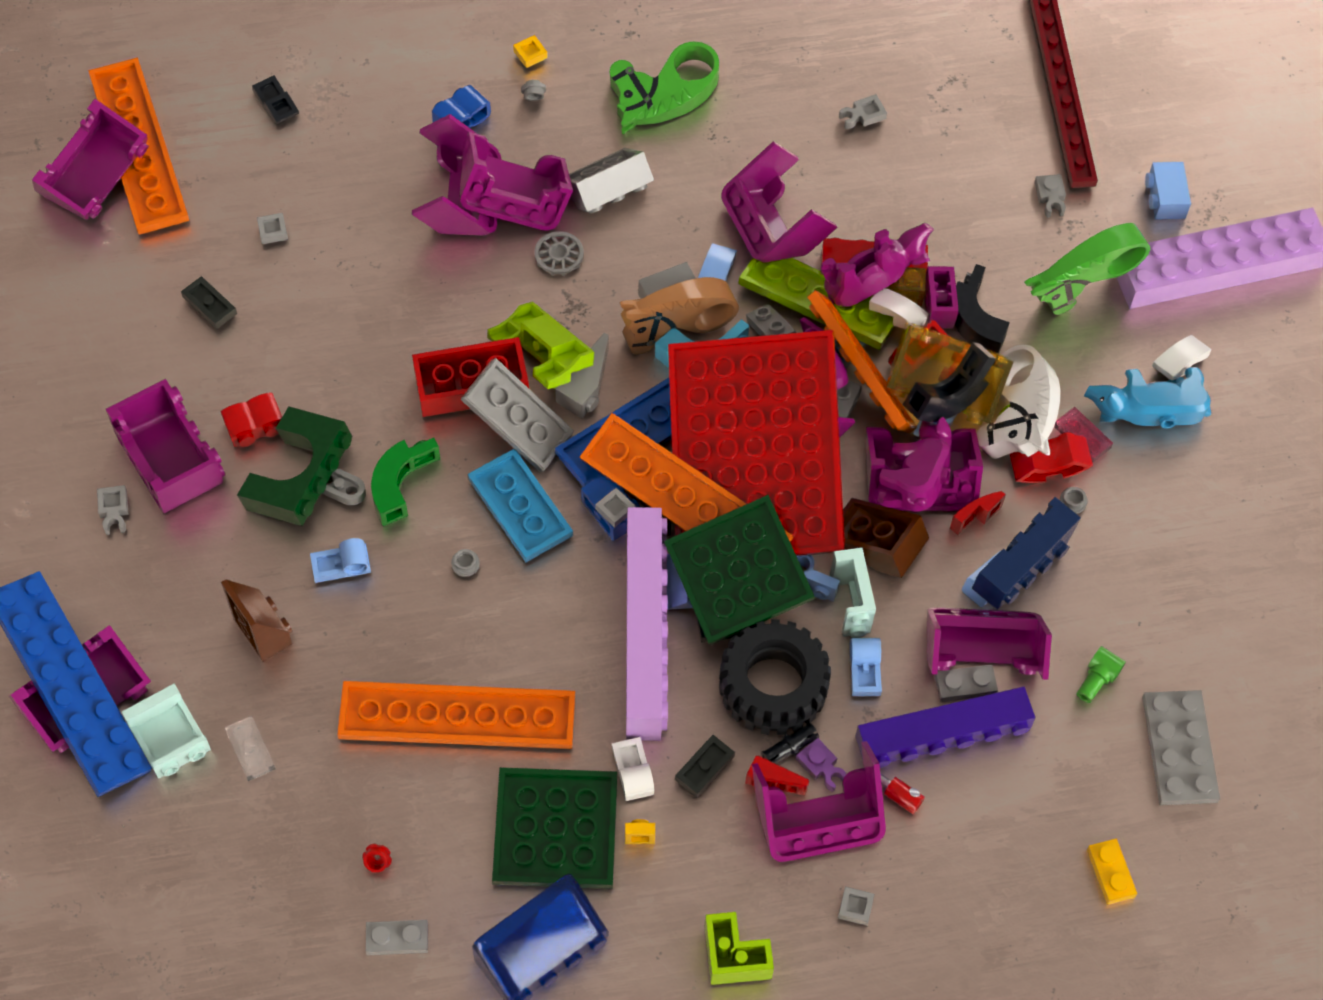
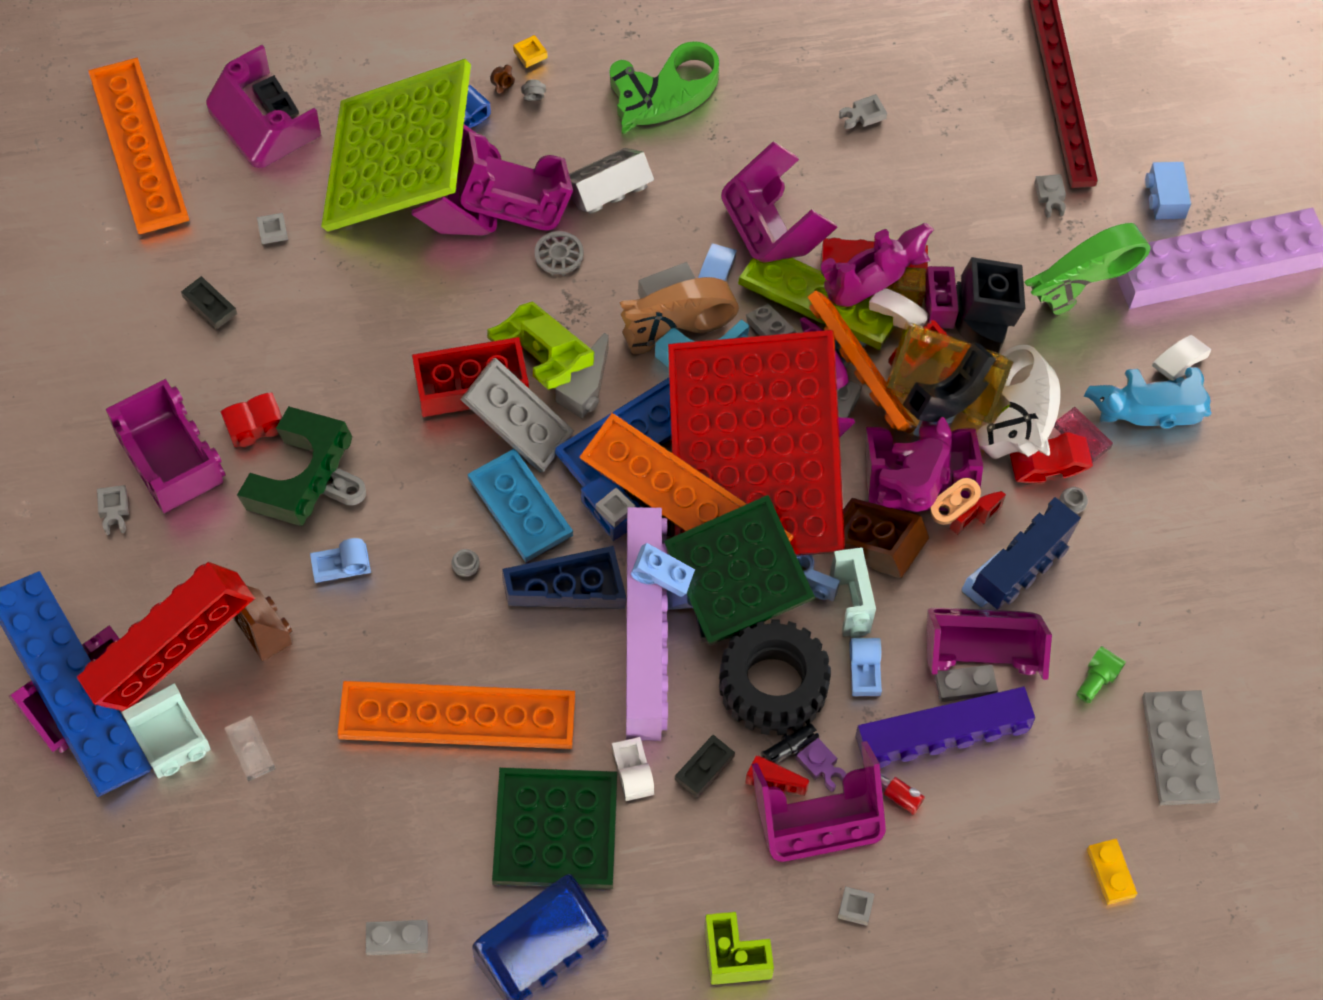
magenta windscreen [32,99,149,220] -> none
red plate [362,843,392,873] -> none
green arch [371,438,440,526] -> none
yellow plate [625,819,655,844] -> none
none -> red brick [77,562,255,711]
none -> magenta windscreen [206,45,322,168]
none -> lime plate [321,59,471,232]
none -> reddish brown plate [490,65,515,94]
none -> dark blue wedge [502,546,627,609]
none -> light blue plate [631,543,695,597]
none -> light nougat plate [930,478,981,525]
none -> black brick [961,257,1026,327]

